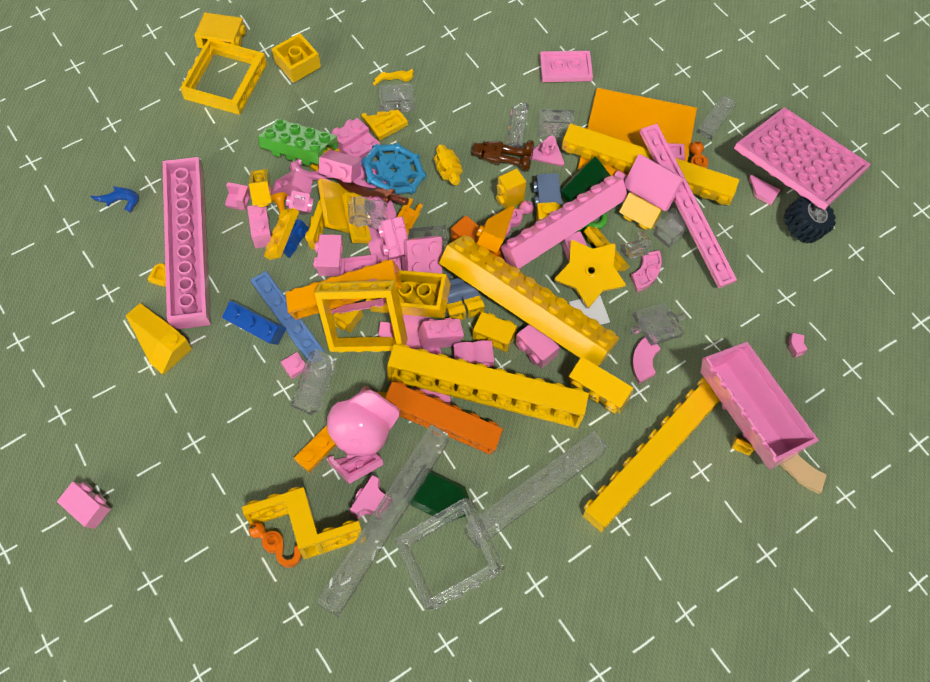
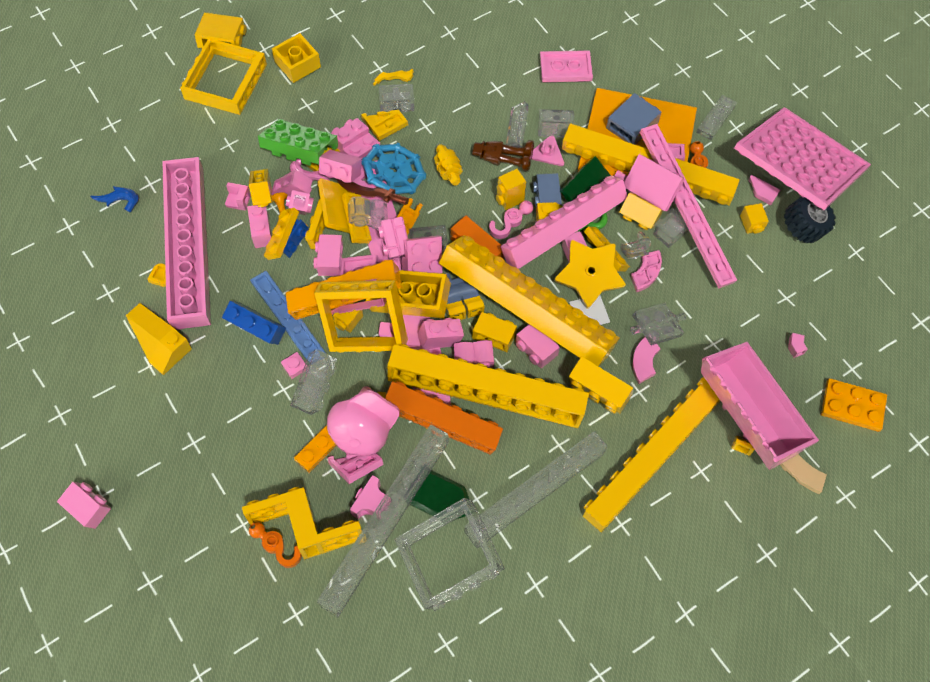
light orange slope [476,206,515,253] -> none
none -> sand blue brick [606,93,662,145]
none -> yellow brick [740,203,769,234]
none -> light orange plate [821,378,887,432]

